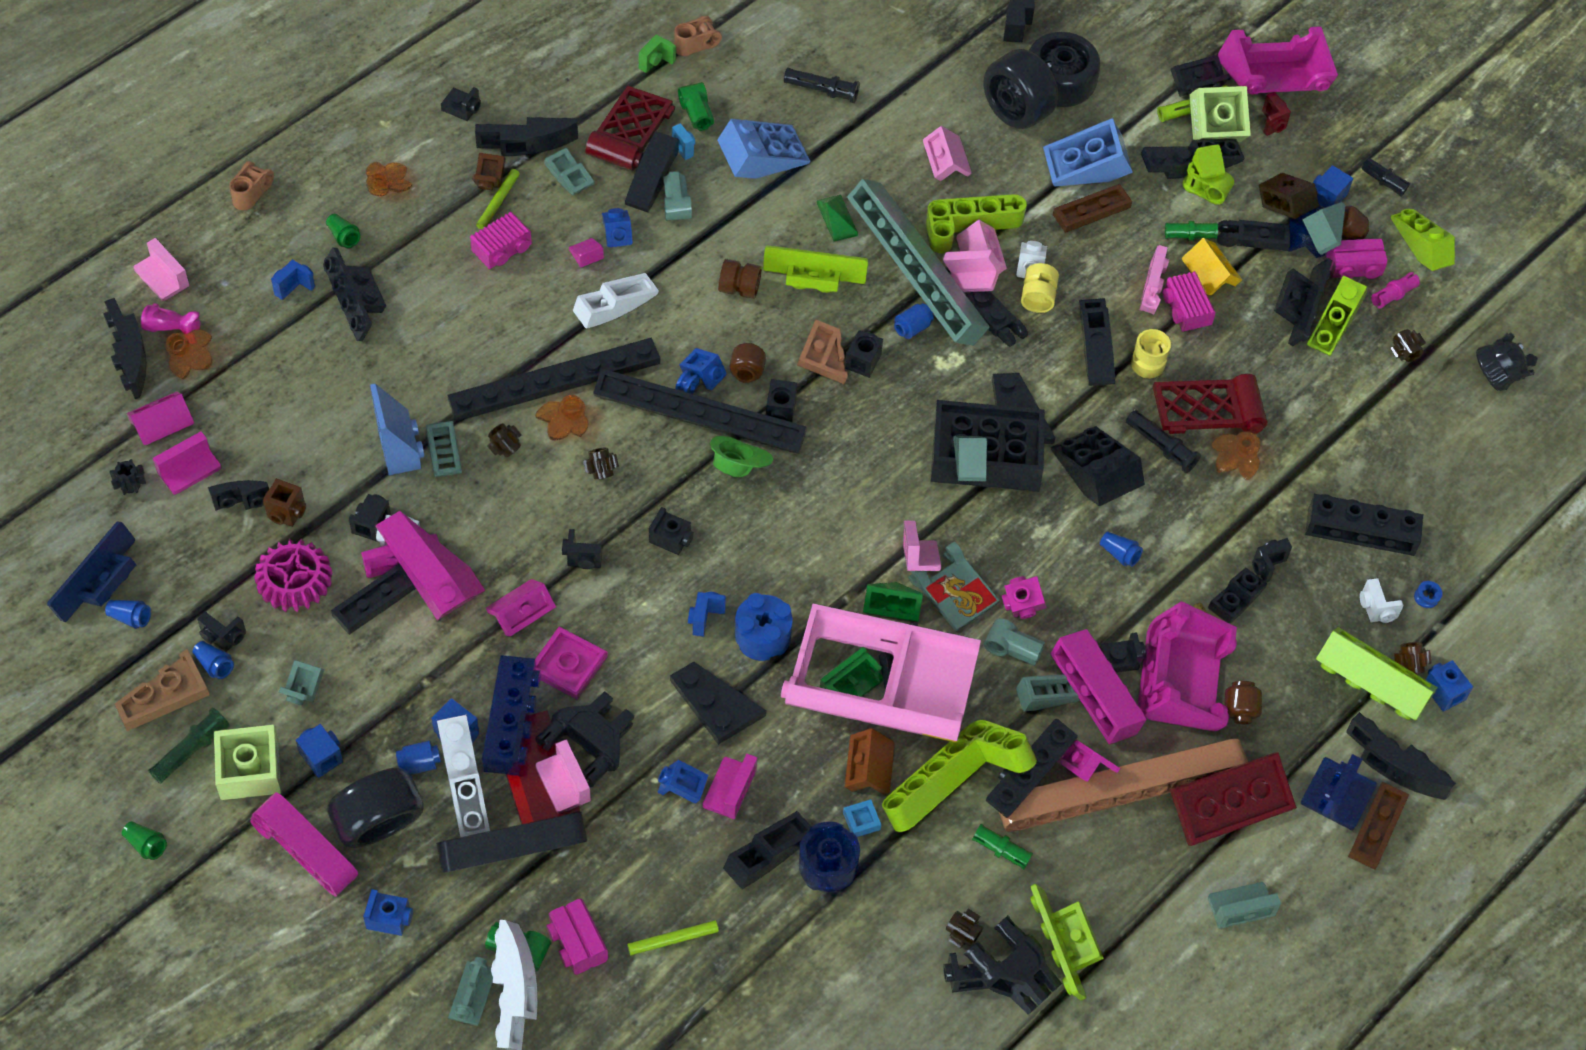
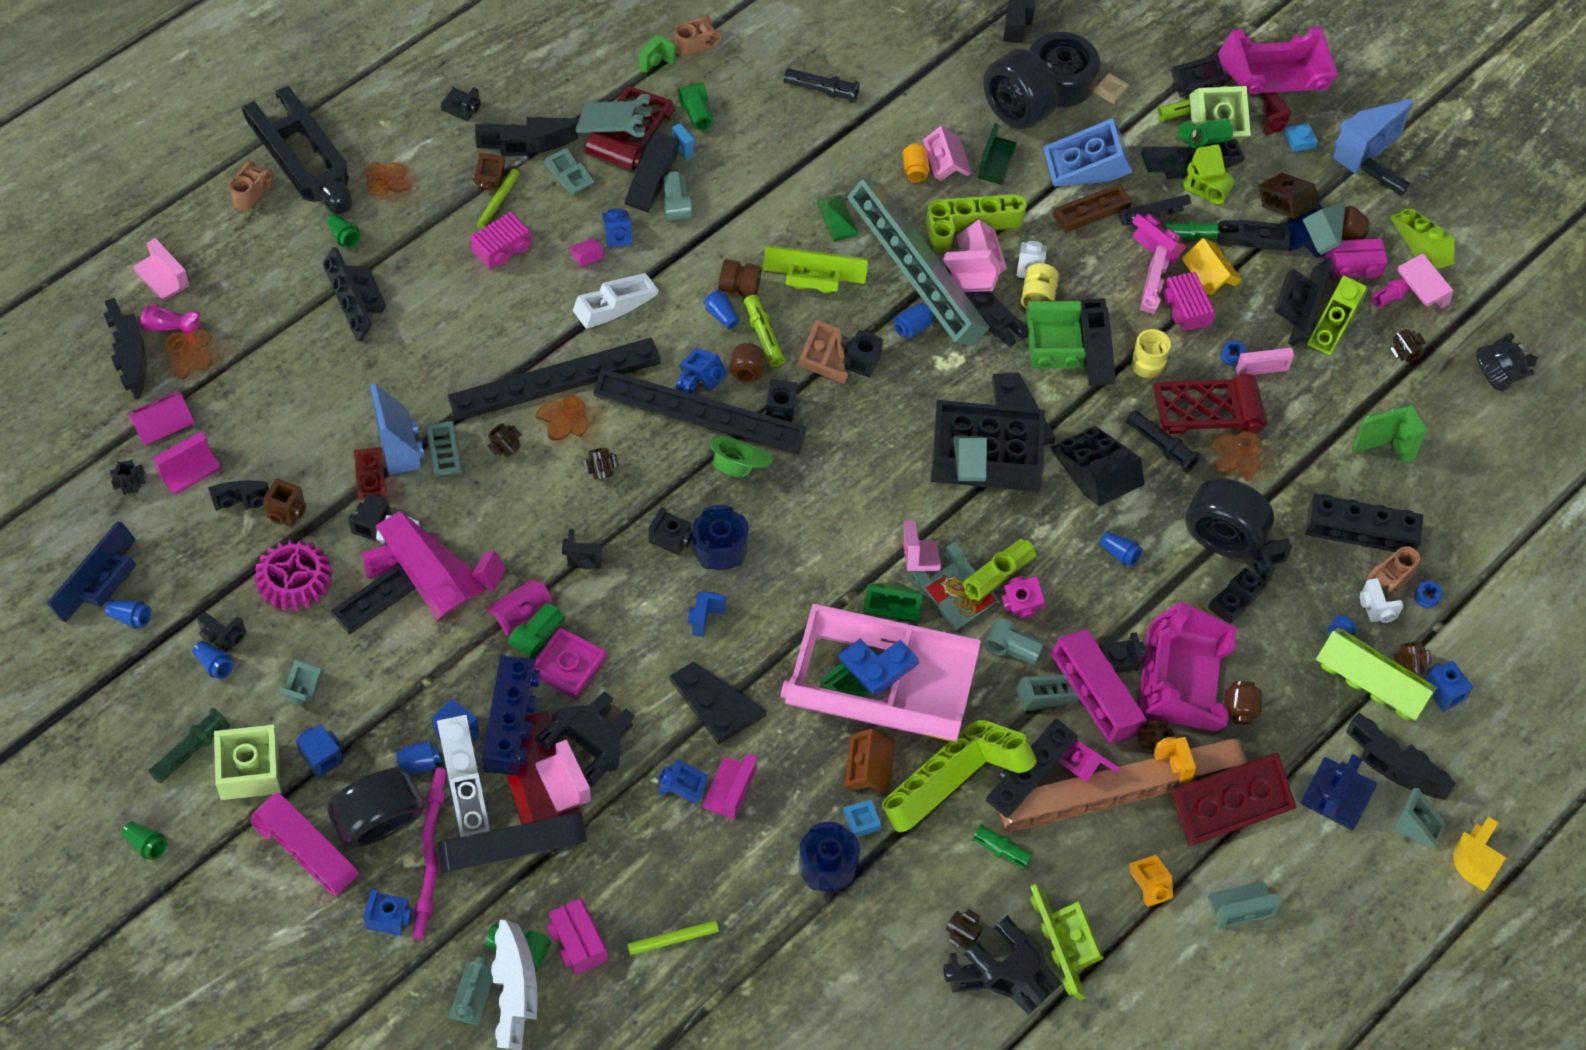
medium nougat wing [115,649,210,731] -> none
blue bracket [271,259,315,300] -> none
medium blue slope [717,119,810,179] -> none
black slope [723,811,816,890] -> none
blue brick [735,593,793,661] -> none
blue brick [1313,165,1353,208] -> none
reddish brown plate [1348,782,1409,870] -> none
none -> black piece [241,86,352,214]
none -> clear red slope [354,447,386,500]
none -> dark pink bar [412,768,447,940]
none -> dark pink slope [471,550,506,592]
none -> green piece [508,603,565,660]
none -> sand green flag [576,94,652,137]
none -> clear blue brick [692,505,749,570]
none -> blue cone [704,290,740,330]
none -> lime pin [743,295,786,367]
none -> blue plate [838,638,920,698]
none -> light orange brick [902,143,929,182]
none -> lime piece [962,538,1037,602]
none -> dark green panel [978,123,1017,185]
none -> bright green panel [1025,301,1086,369]
none -> tan tile [1094,73,1129,104]
none -> black hinge [1119,194,1192,226]
none -> light orange bracket [1129,855,1173,907]
none -> dark pink bracket [1132,213,1187,266]
none -> dark brown gear [1138,720,1174,755]
none -> light orange bracket [1154,737,1196,783]
none -> green piece [1178,118,1233,148]
none -> black wheel [1185,478,1274,559]
none -> blue bush [1220,340,1246,366]
none -> bright pink tile [1236,348,1294,375]
none -> dark azure plate [1284,123,1318,152]
none -> blue bush [1327,615,1357,635]
none -> medium blue slope [1332,99,1413,174]
none -> bright green bracket [1352,405,1427,463]
none -> nougat piece [1367,547,1420,599]
none -> sand green slope [1393,788,1447,848]
none -> bright pink panel [1397,254,1453,309]
none -> yellow brick [1453,816,1507,892]

